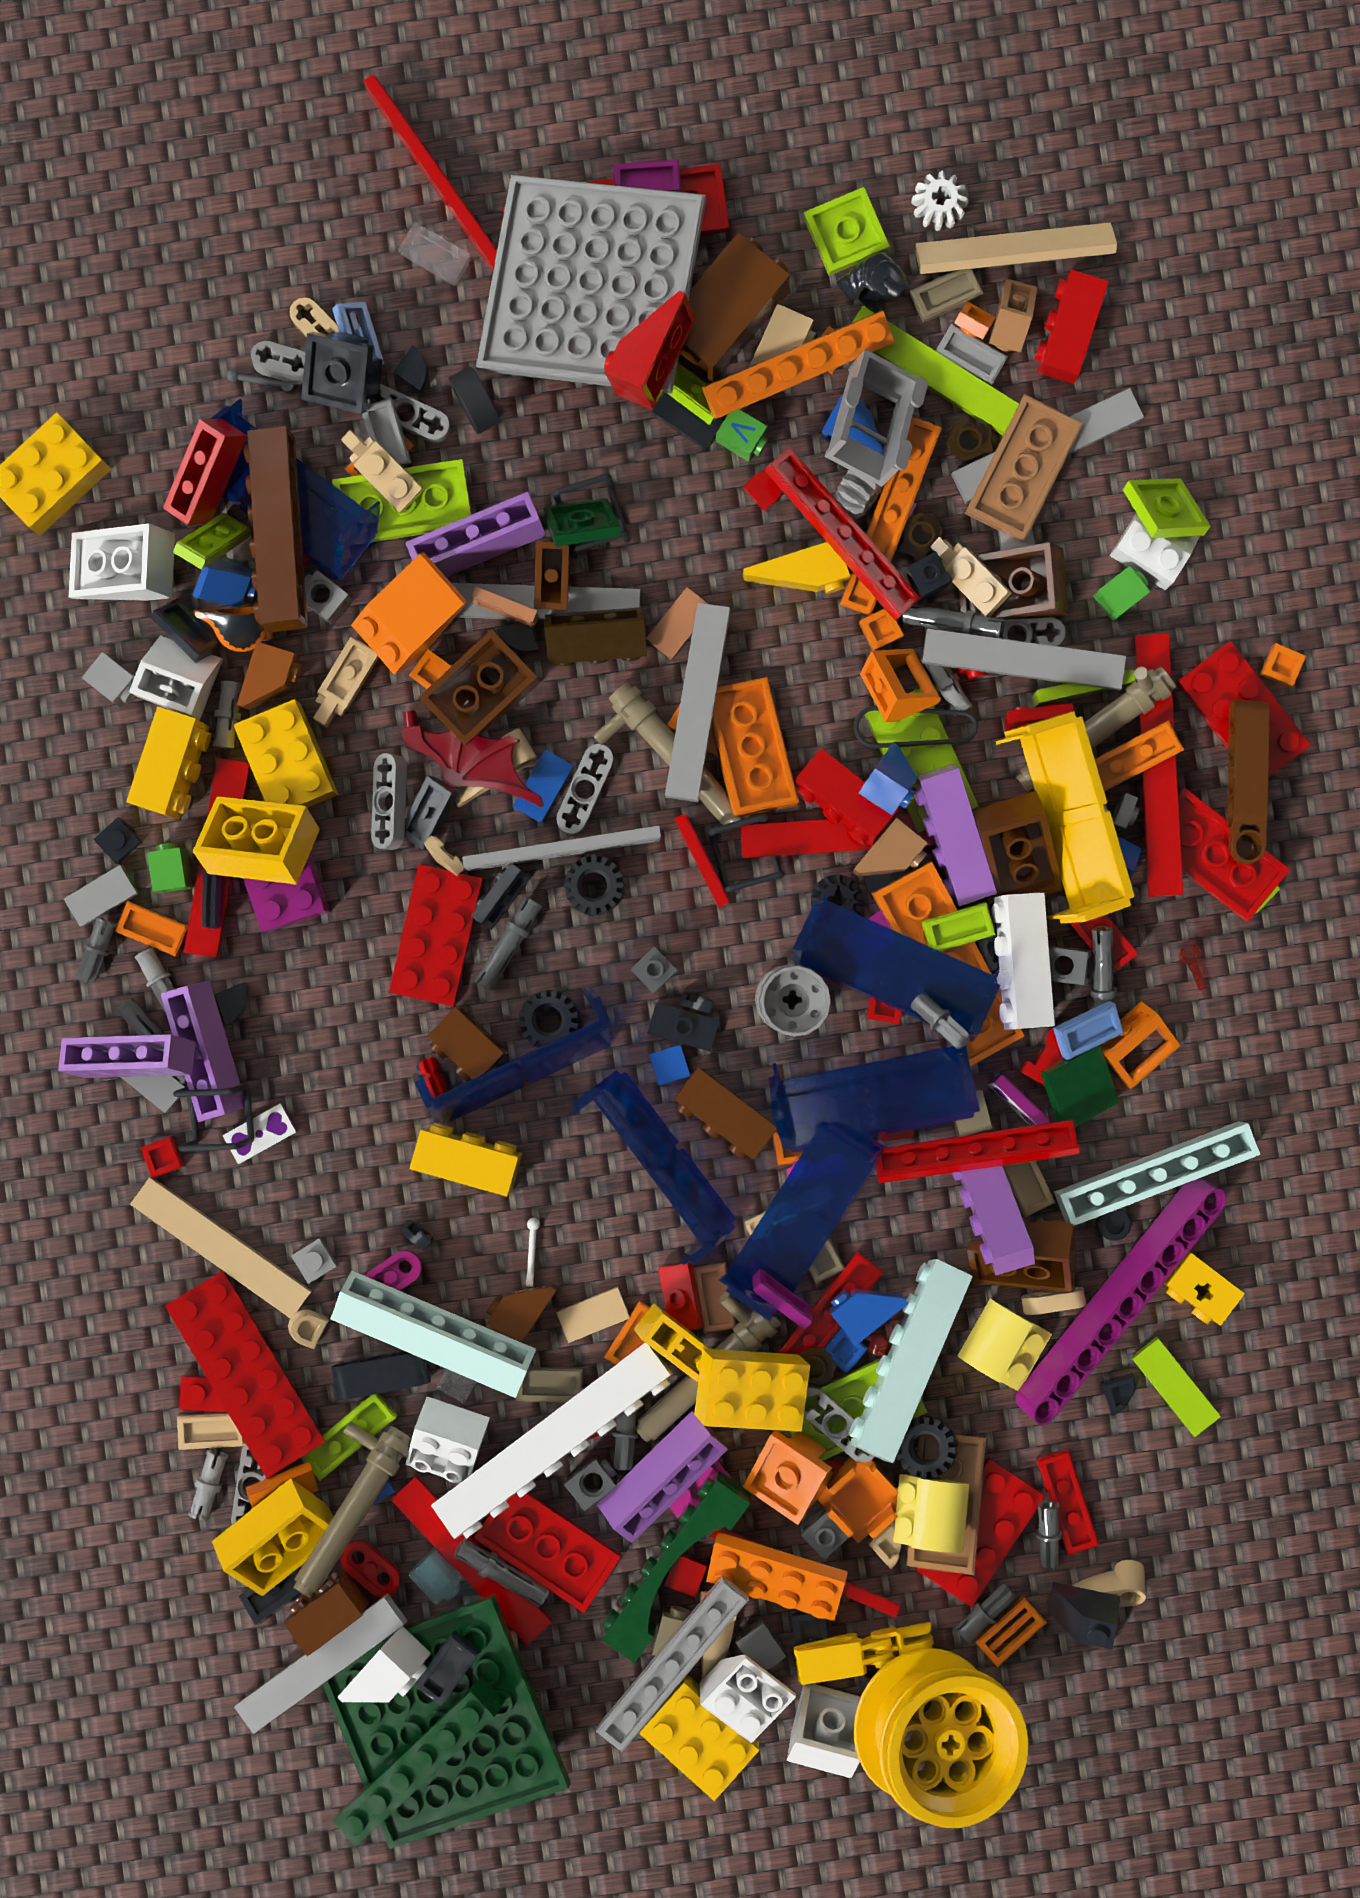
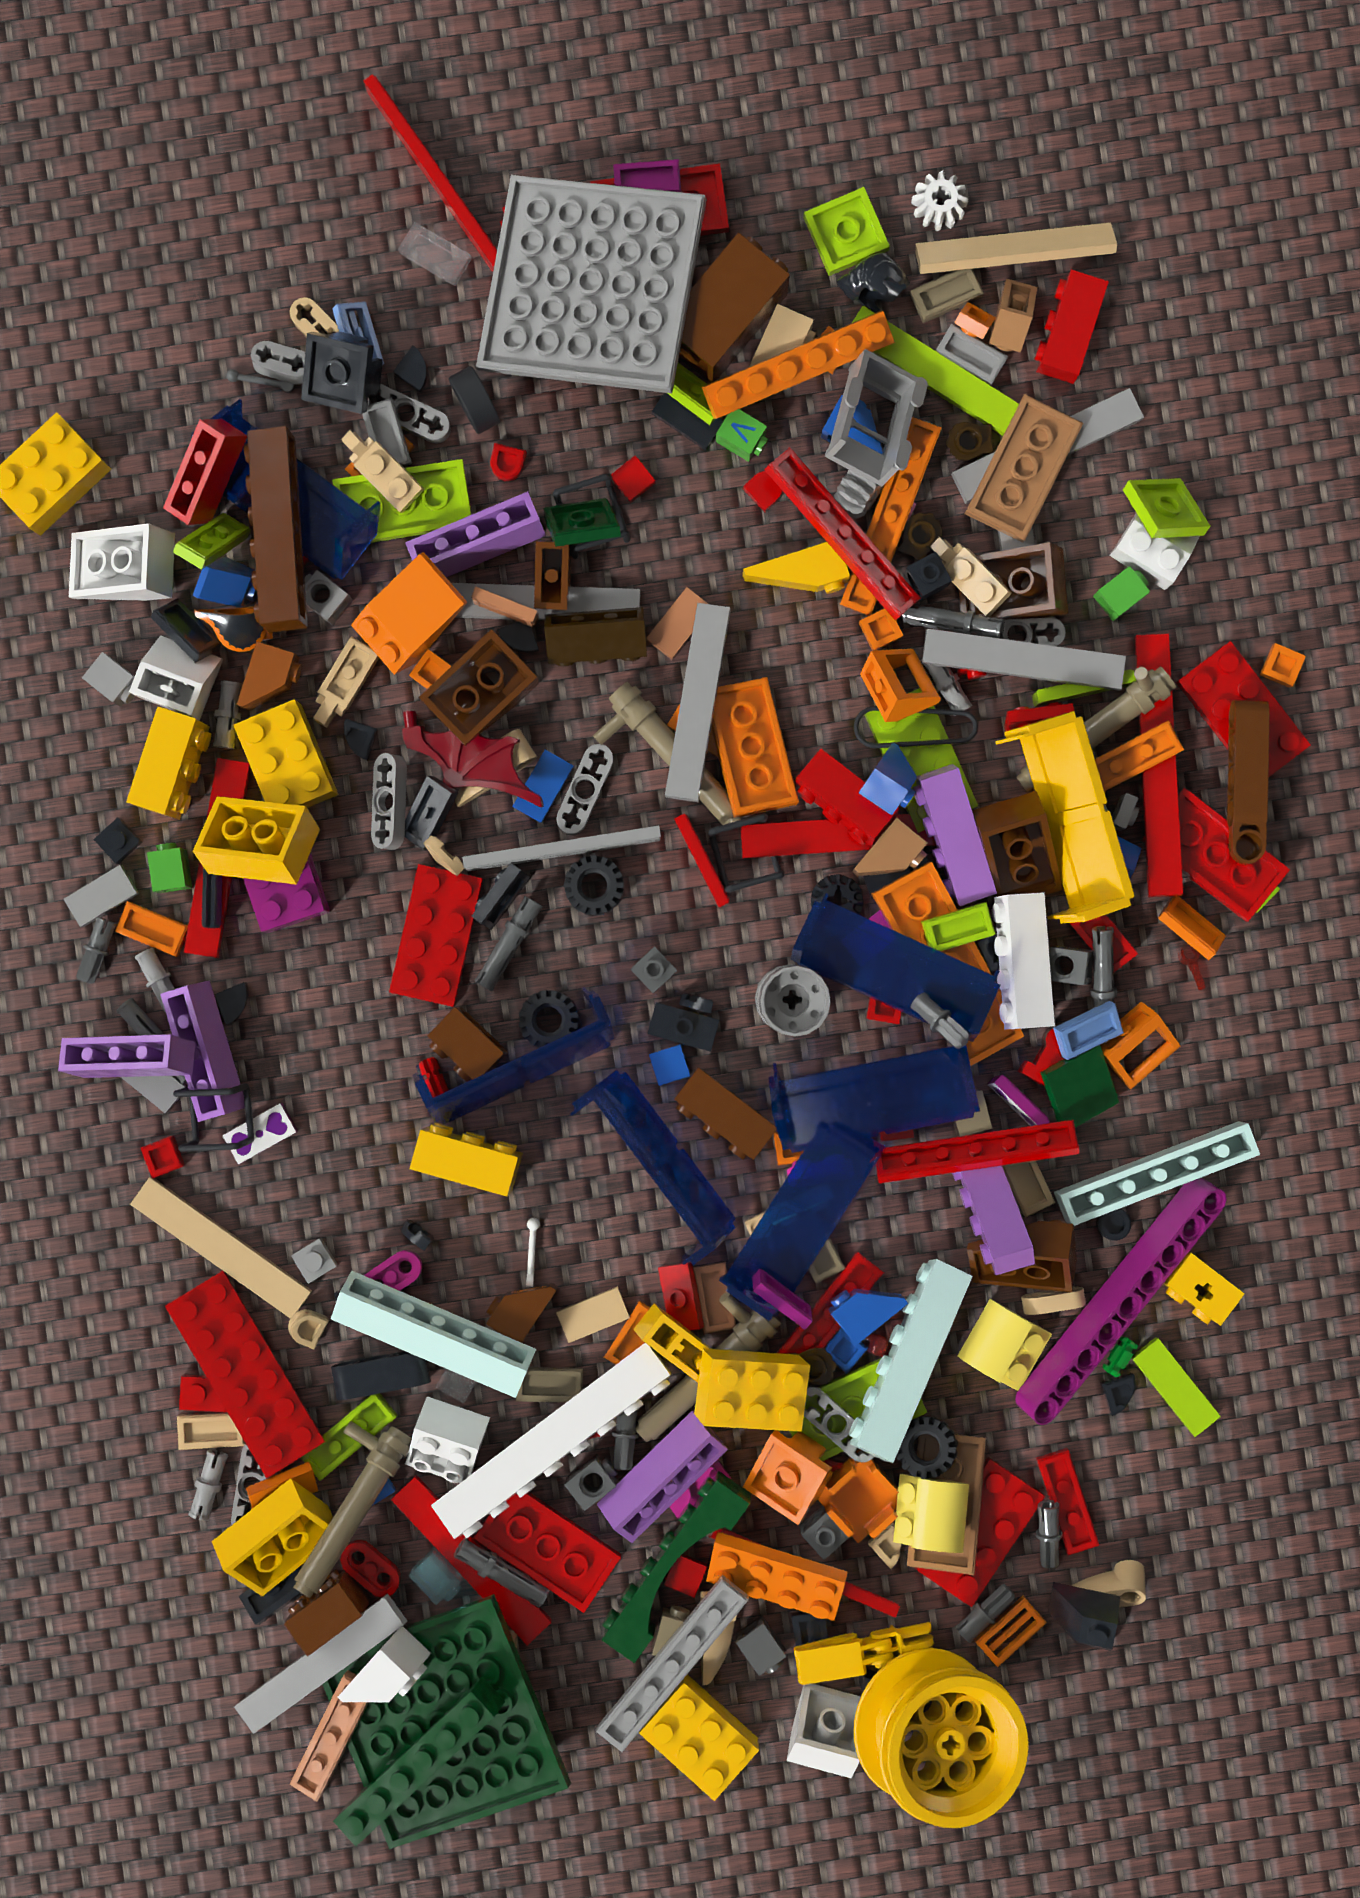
black tile [414,1630,481,1706] -> none
red slope [604,291,696,411] -> none
white slope [699,1654,796,1743] -> none
none -> nougat tile [290,1670,369,1802]
none -> black tile [344,718,378,761]
none -> red tile [490,443,527,481]
none -> red tile [611,455,656,503]
none -> green piece [1102,1336,1138,1377]
none -> orange tile [1158,896,1226,960]

